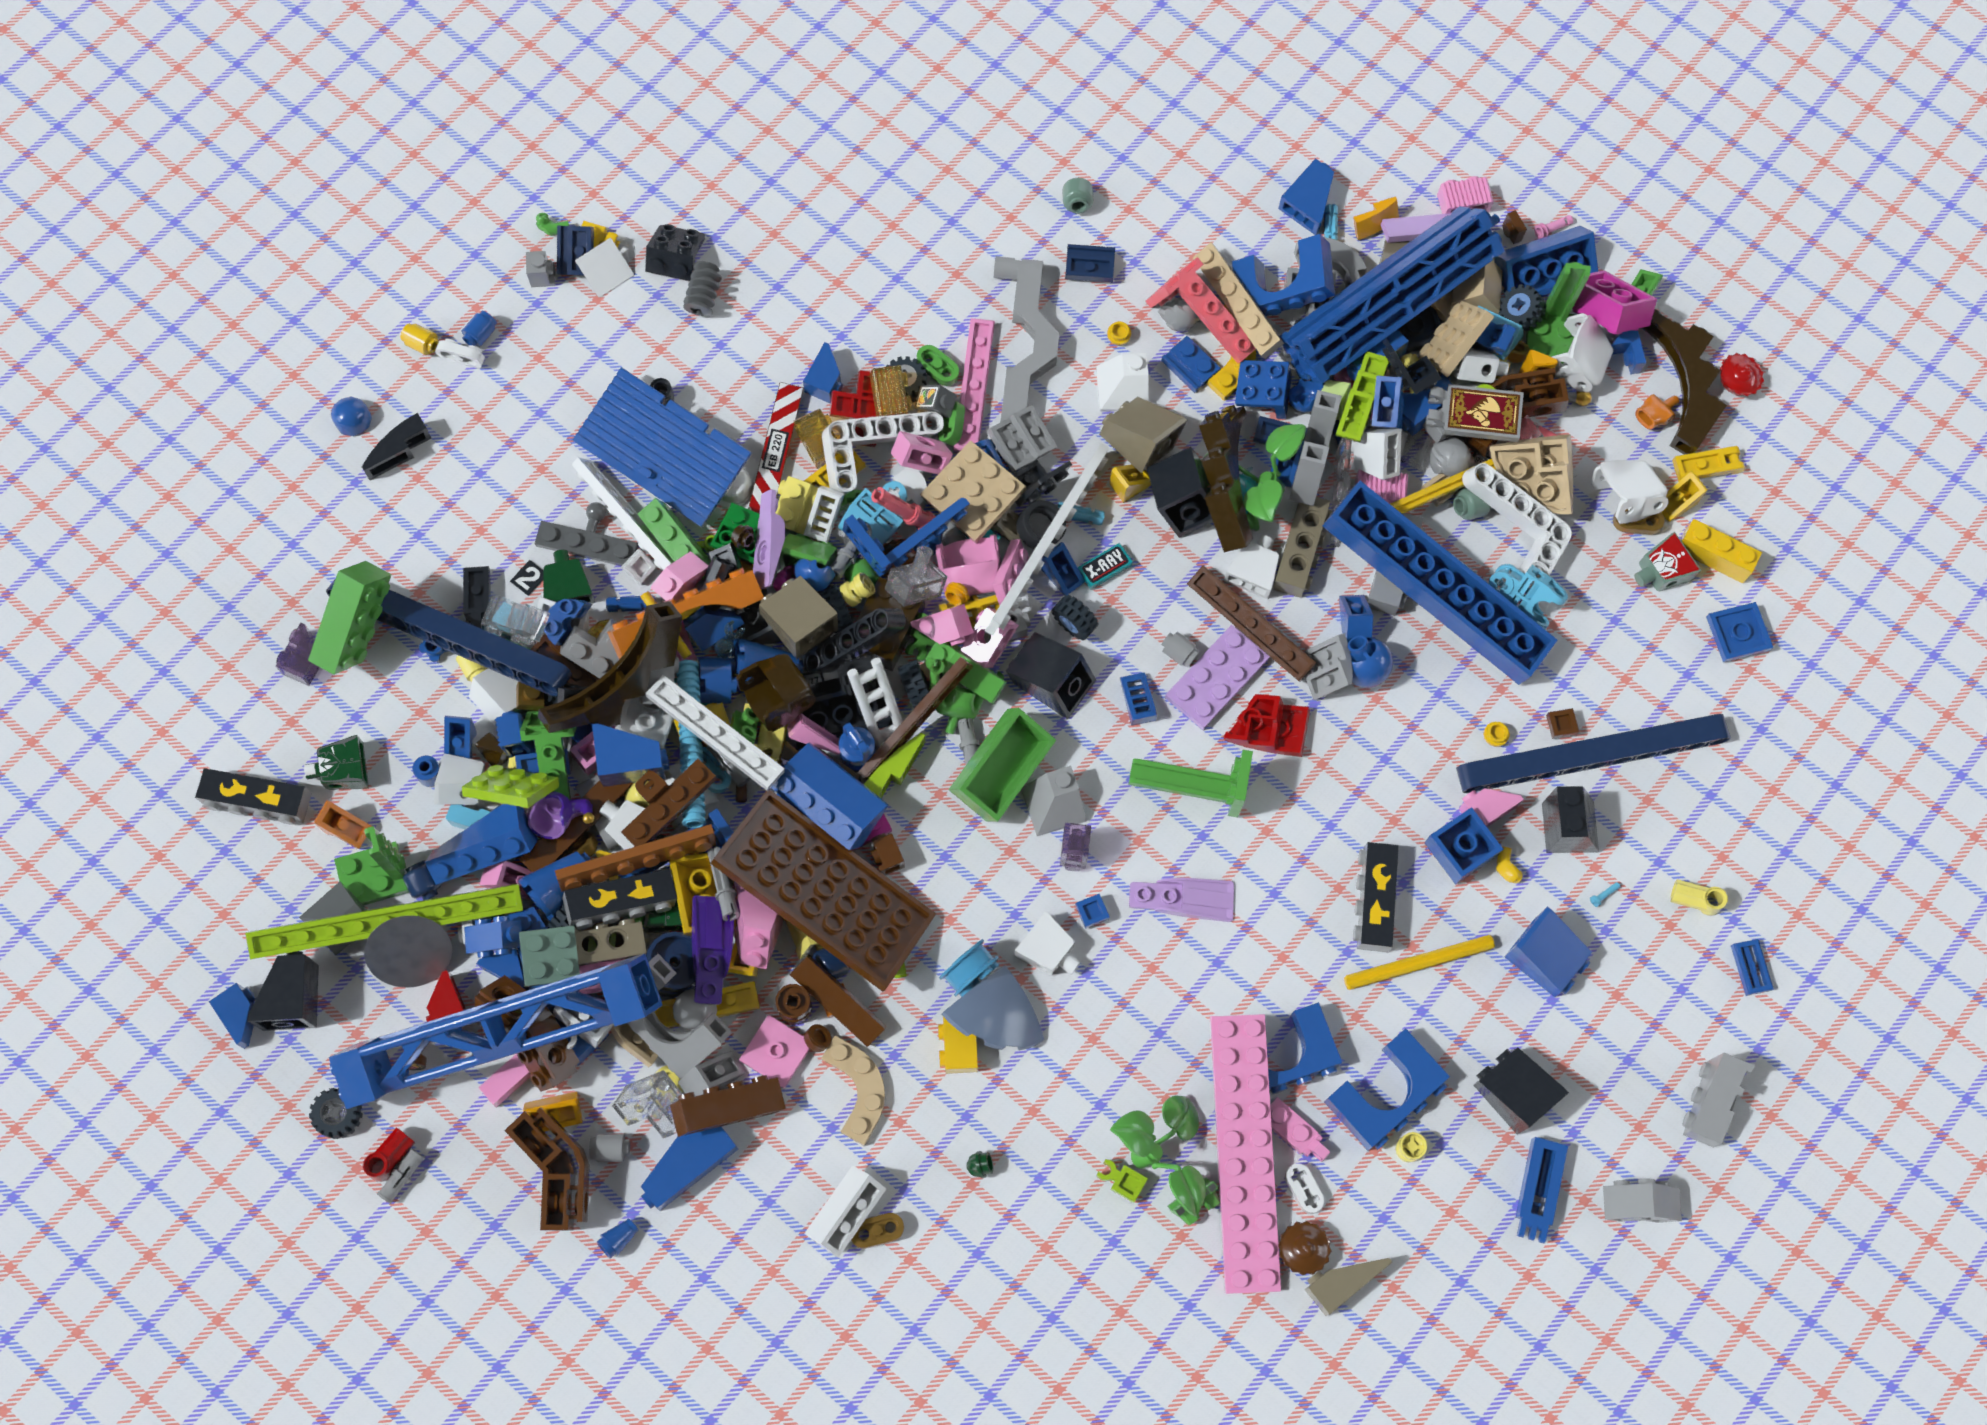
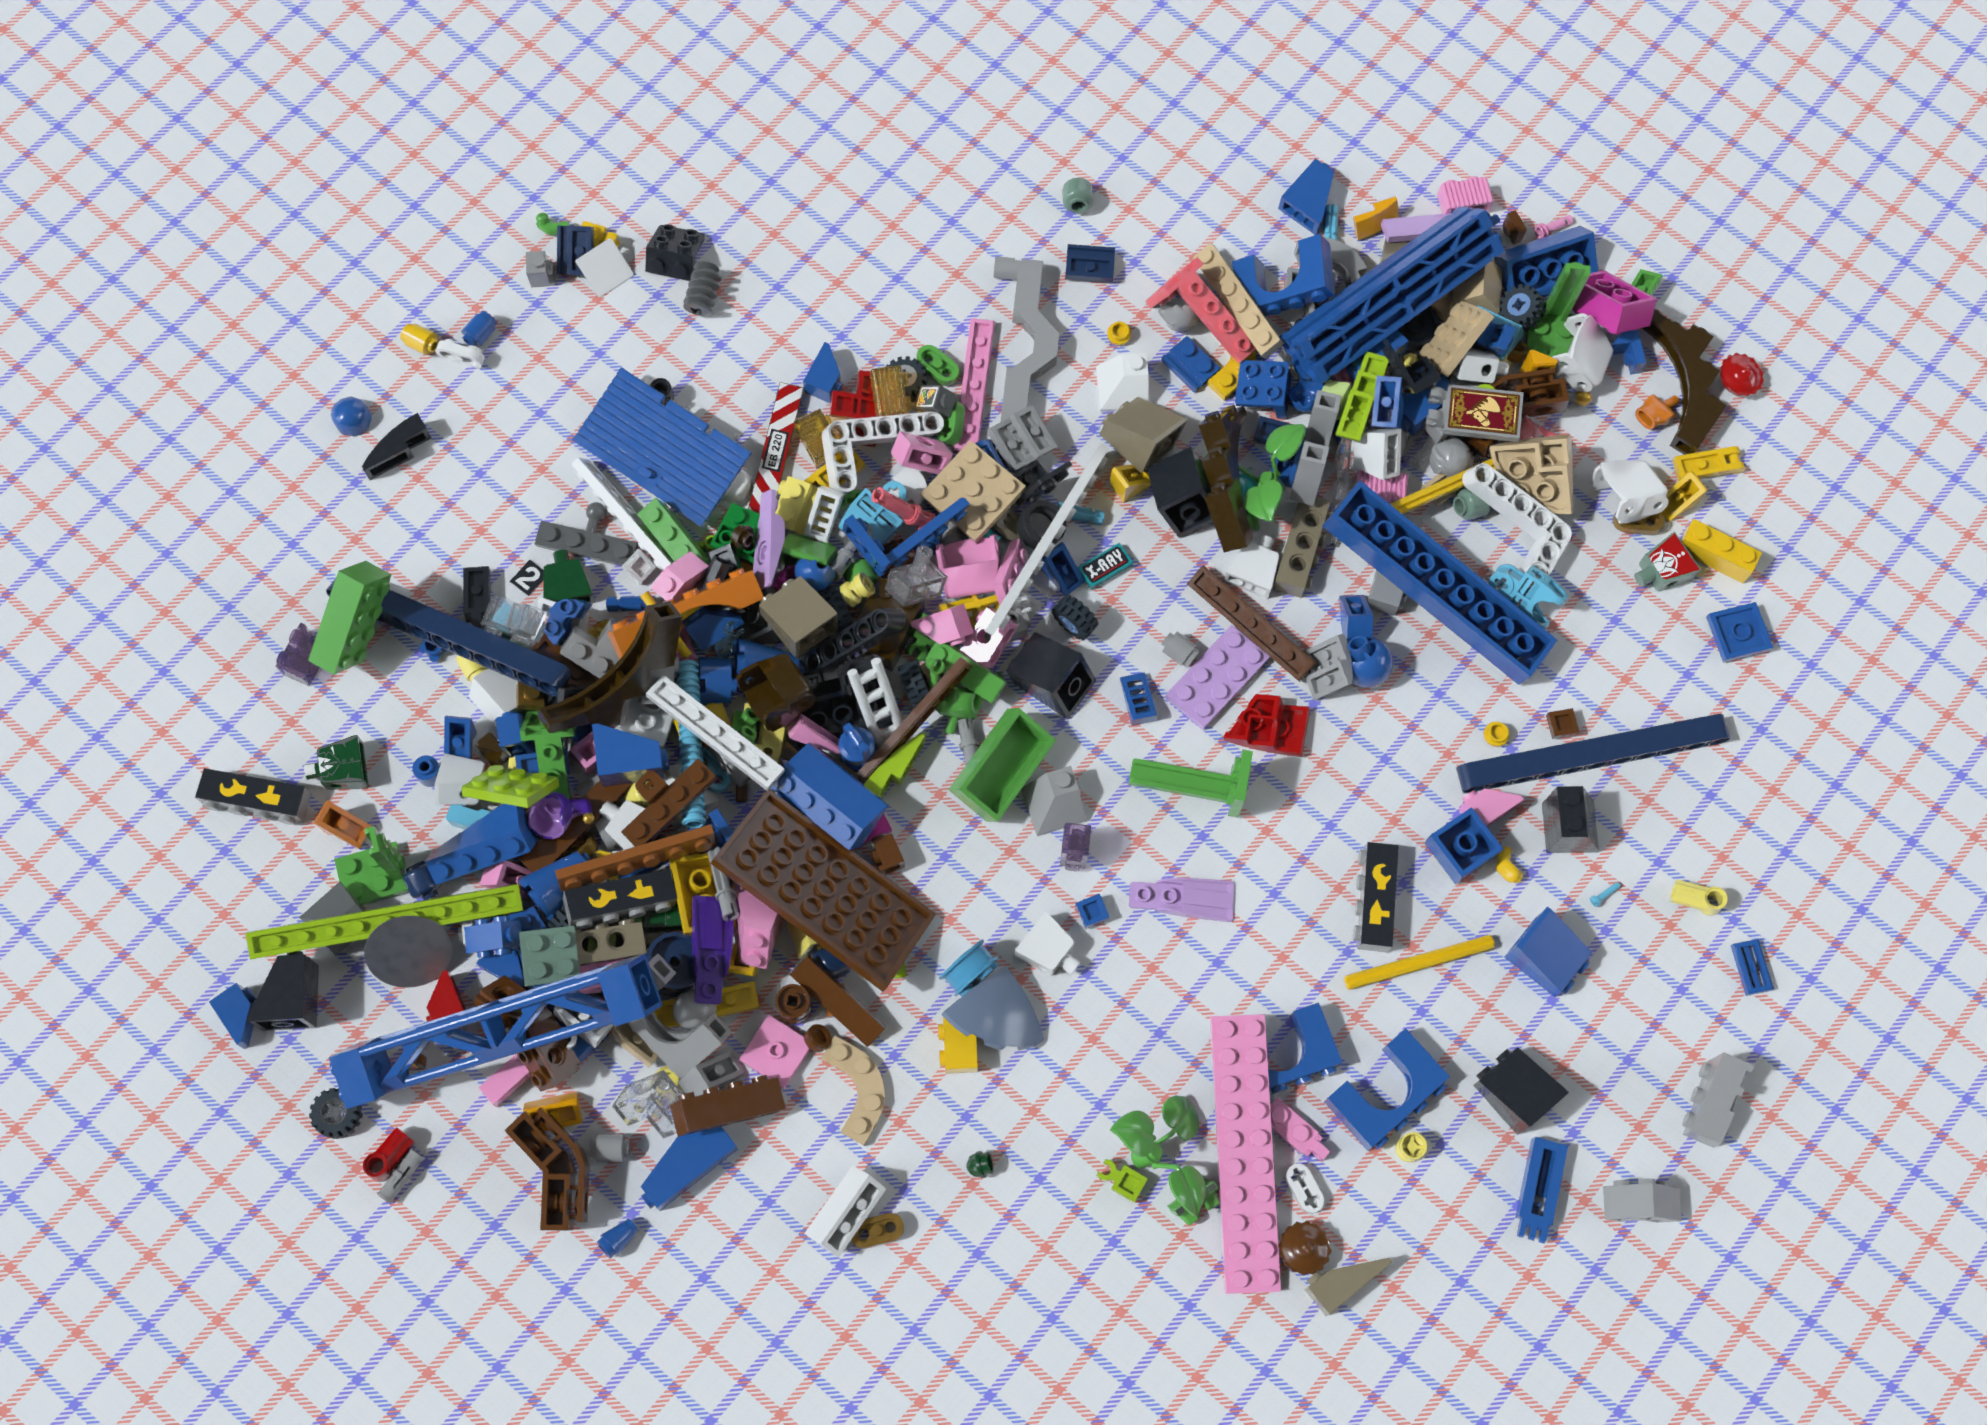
light orange plate [945,582,969,606] -> none

